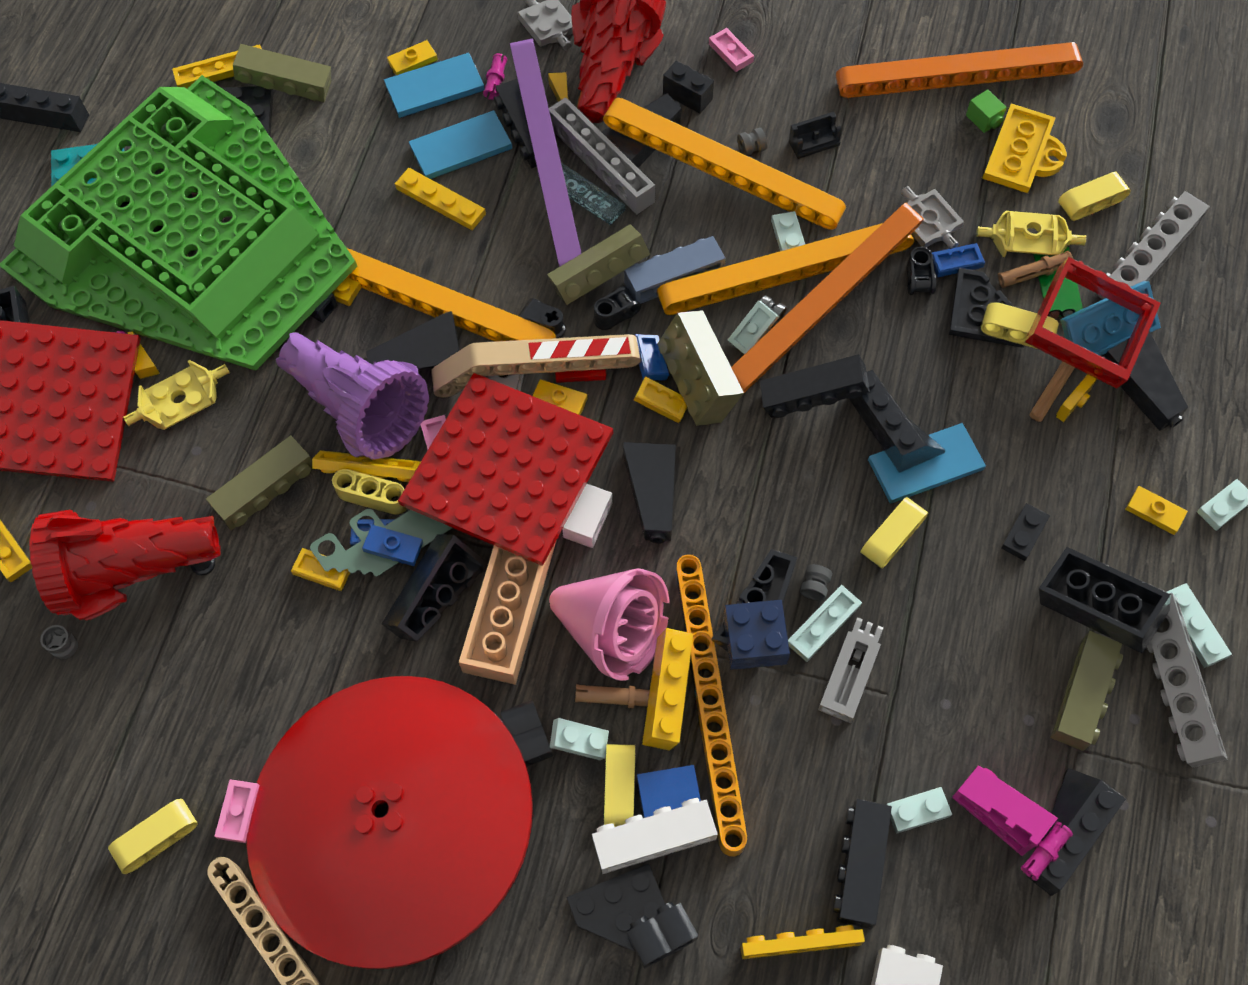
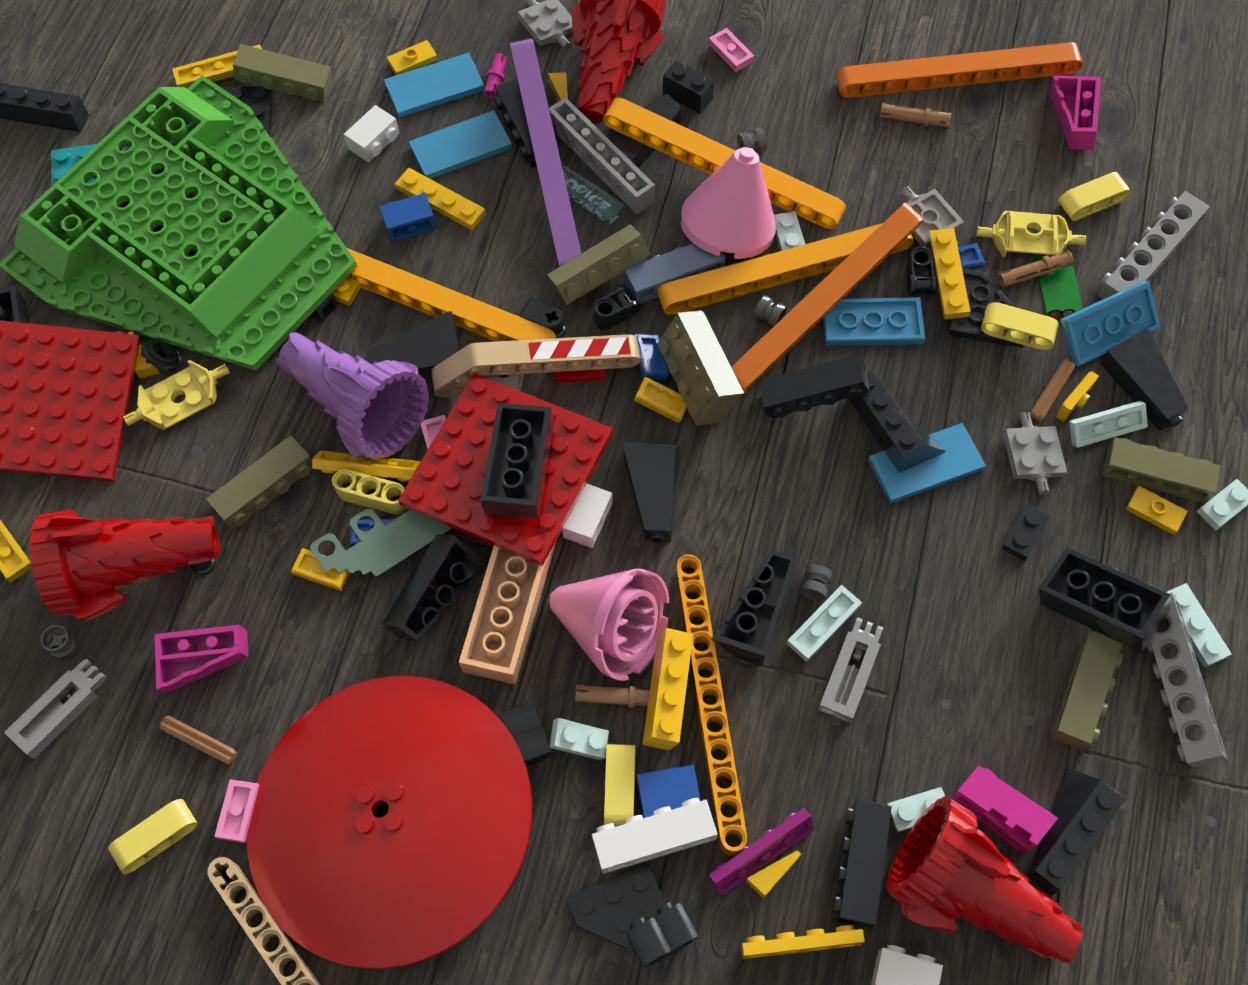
blue plate [362,525,423,566] -> none
yellow plate [533,379,587,415] -> none
dark blue brick [723,600,790,670] -> none
light aqua plate [728,300,779,354] -> none
black hinge [788,112,841,159] -> none
light yellow beam [860,497,928,569] -> none
bright green brick [966,90,1007,133] -> none
yellow plate [982,104,1067,193] -> none
dark pink pin [1021,822,1073,881] -> none
red window [1025,257,1161,388] -> none
none -> light grey hinge [4,659,107,759]
none -> black gear [141,340,182,372]
none -> dark pink wedge [155,625,248,694]
none -> medium nougat axle [160,716,237,764]
none -> white brick [344,105,399,163]
none -> blue brick [379,193,437,243]
none -> black brick [480,403,554,519]
none -> bright pink cone [680,147,776,259]
none -> magenta plate [709,808,814,897]
none -> yellow piece [746,851,801,898]
none -> dark azure tile [822,297,925,346]
none -> medium nougat pin [880,103,952,128]
none -> red cone [886,796,1084,964]
none -> yellow plate [929,228,970,319]
none -> light grey plate [1003,412,1067,495]
none -> dark pink wedge [1050,75,1101,150]
none -> light aqua plate [1069,401,1148,448]
none -> olive brick [1102,438,1220,504]

